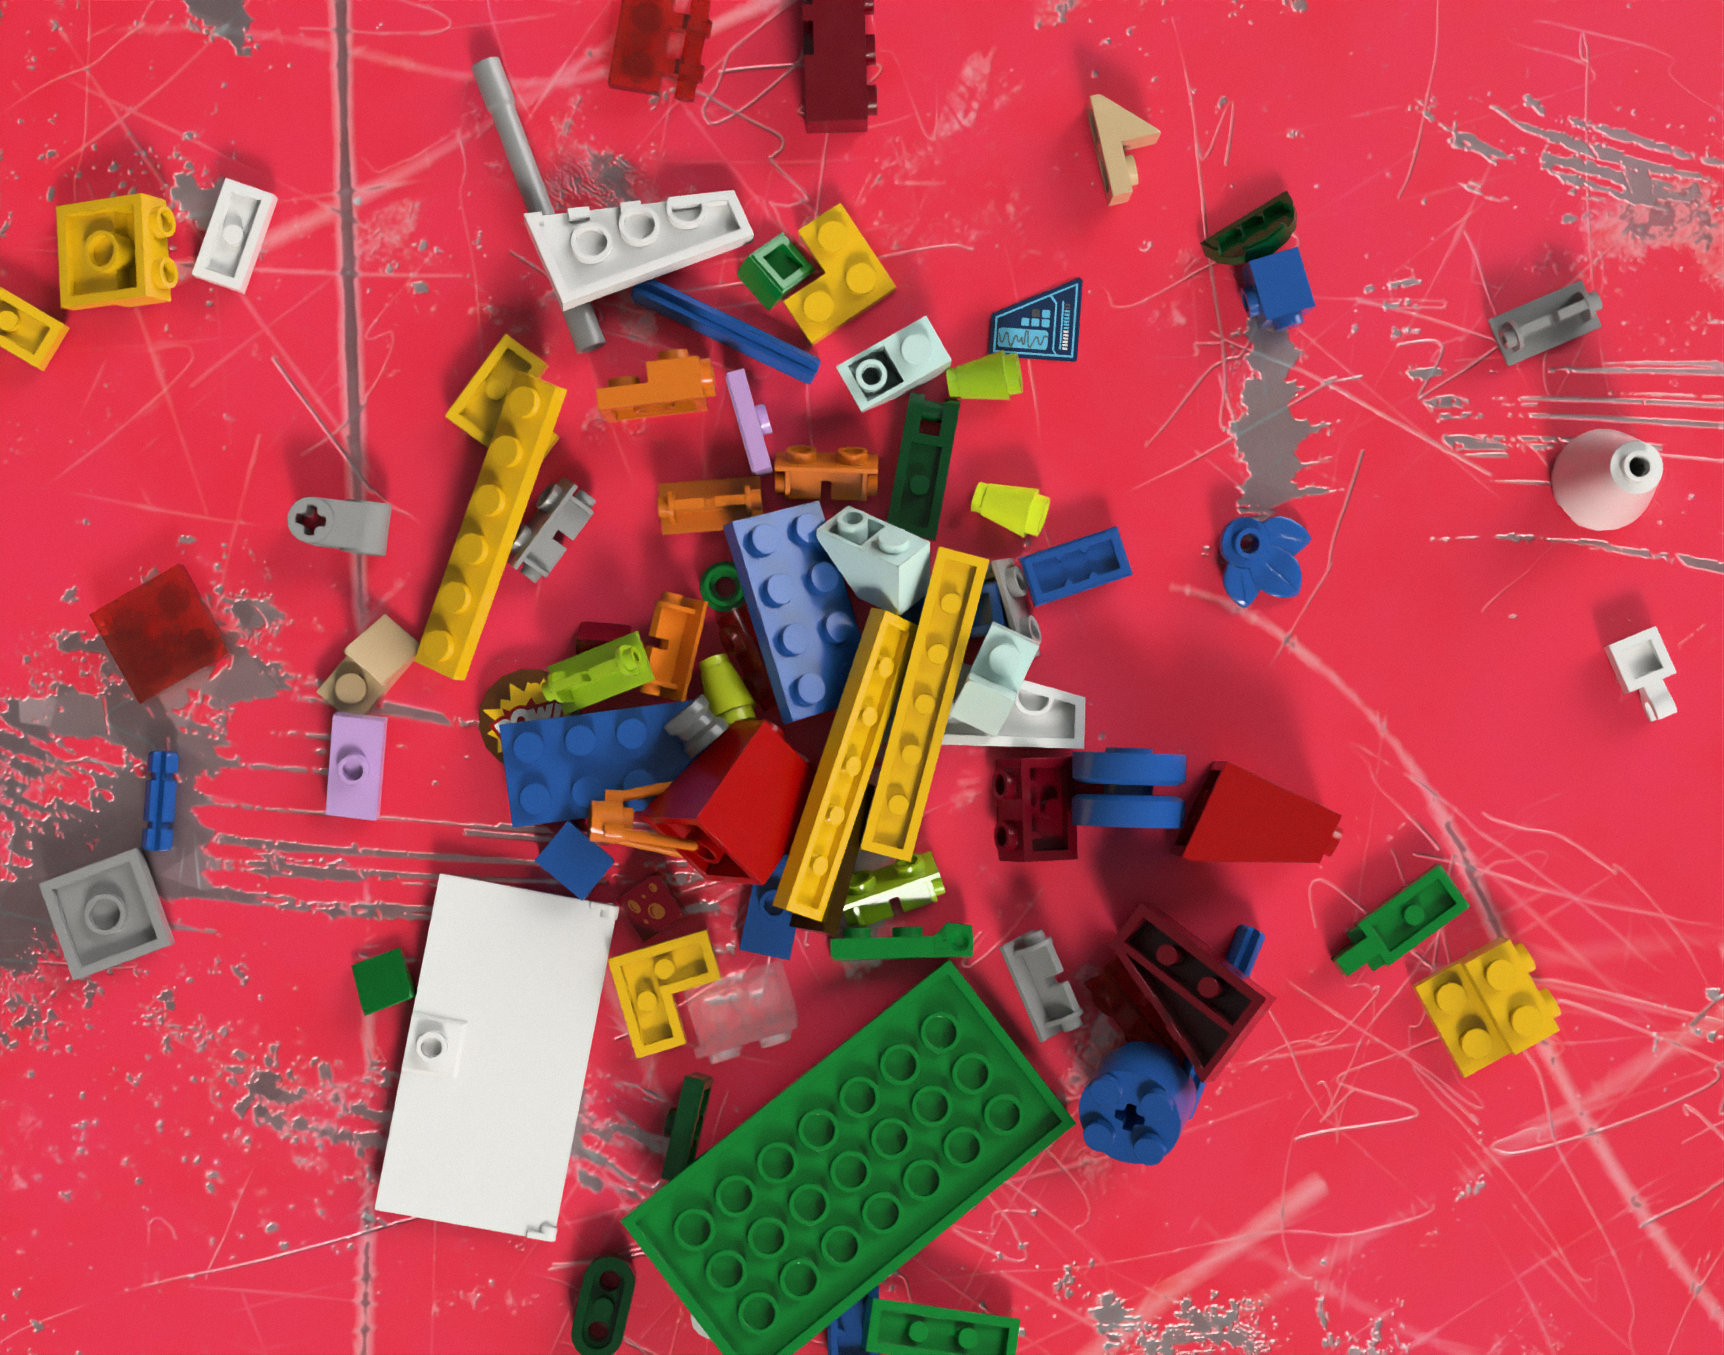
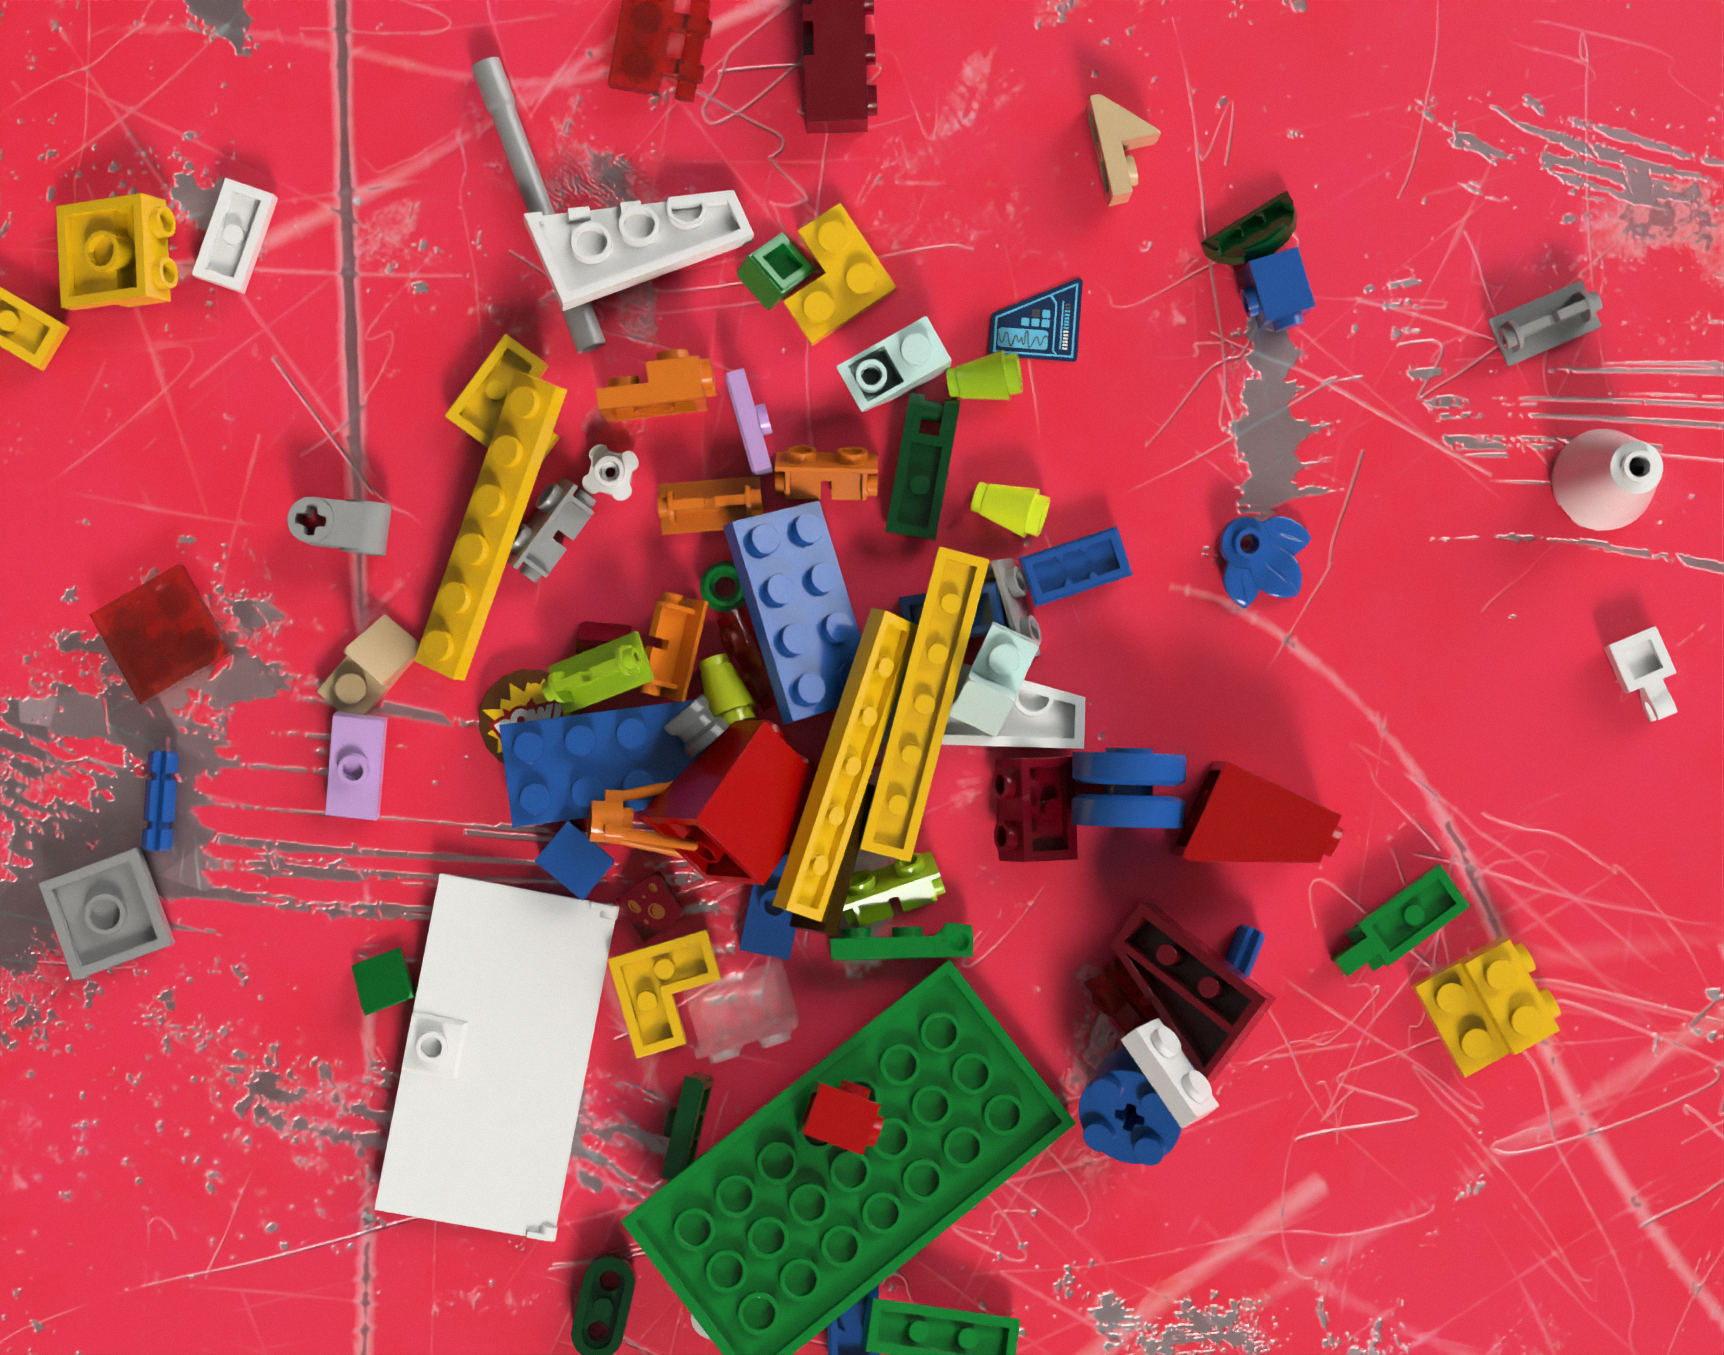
blue axle [631,279,821,384] -> none
light aqua slope [816,505,930,616] -> none
light grey hinge [999,929,1084,1043] -> none
none -> white plate [582,444,639,501]
none -> red brick [798,1079,884,1155]
none -> white plate [1121,1018,1220,1129]

